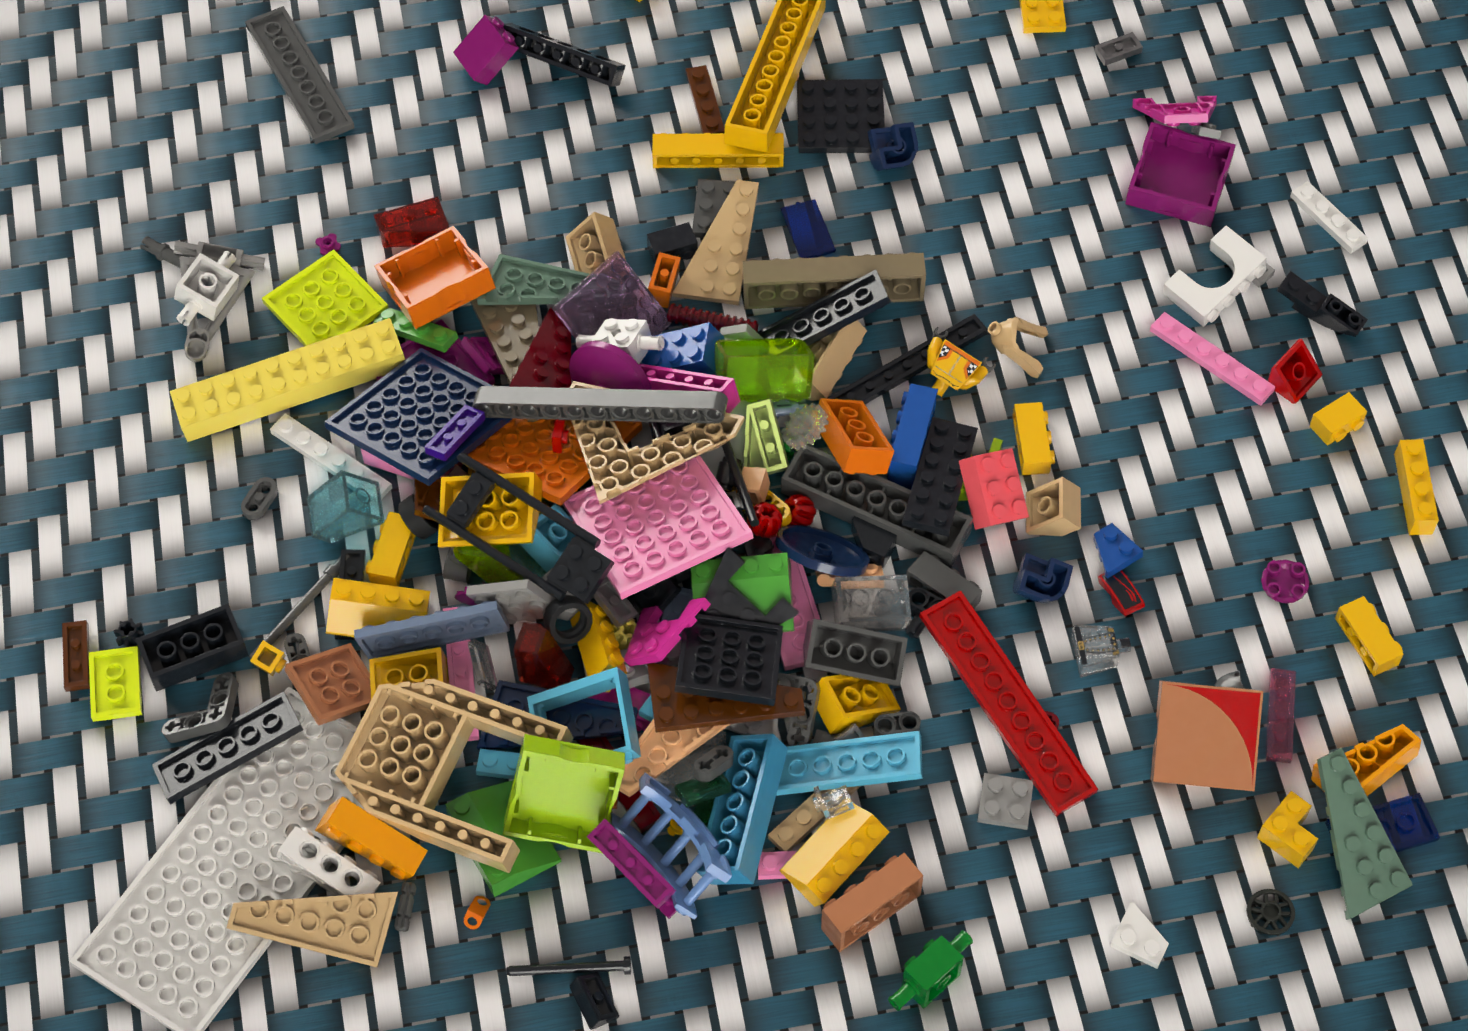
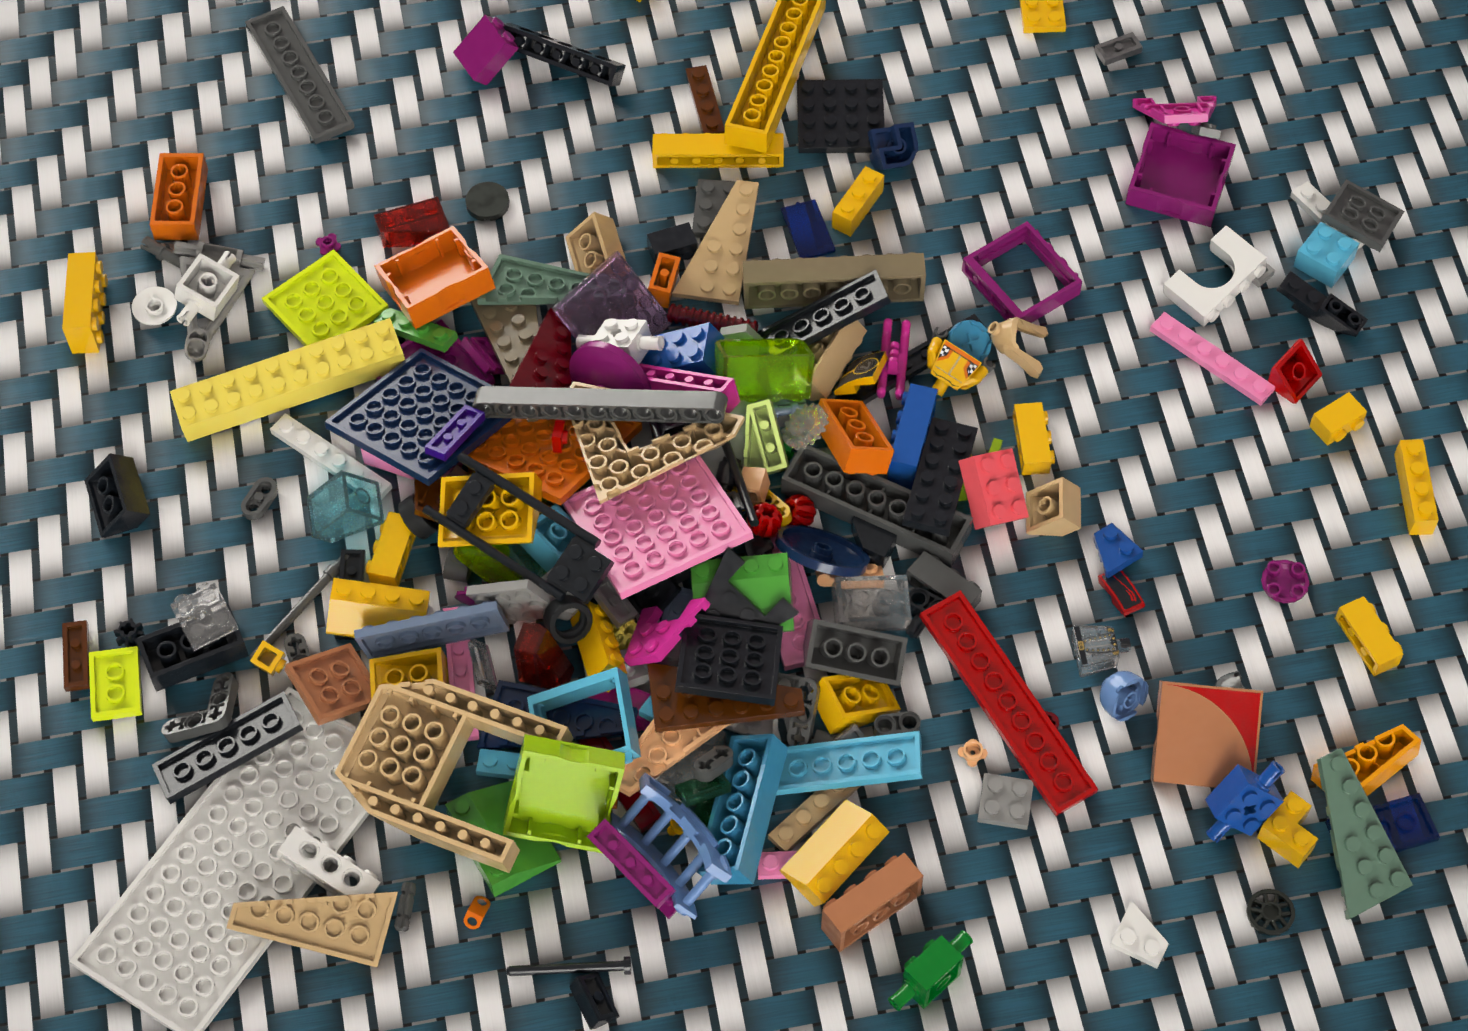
light orange wedge [315,796,428,880] -> none
clear bracket [812,785,854,820] -> none
dark blue brick [1013,553,1073,604] -> none
clear pink plate [1266,668,1296,764] -> none
none -> yellow brick [62,252,108,354]
none -> black slope [84,453,150,538]
none -> white dish [132,287,177,325]
none -> orange brick [150,153,208,240]
none -> clear plate [170,583,238,651]
none -> pearl dark grey tile [465,182,510,221]
none -> yellow brick [832,166,884,237]
none -> slope [834,351,888,395]
none -> dark pink piece [876,318,911,400]
none -> dark azure tile [947,320,992,362]
none -> light nougat plate [958,739,988,767]
none -> magenta window [962,221,1082,331]
none -> medium blue cylinder [1100,671,1149,722]
none -> blue brick [1205,761,1285,843]
none -> medium azure brick [1293,222,1360,288]
none -> dark grey plate [1321,179,1405,252]

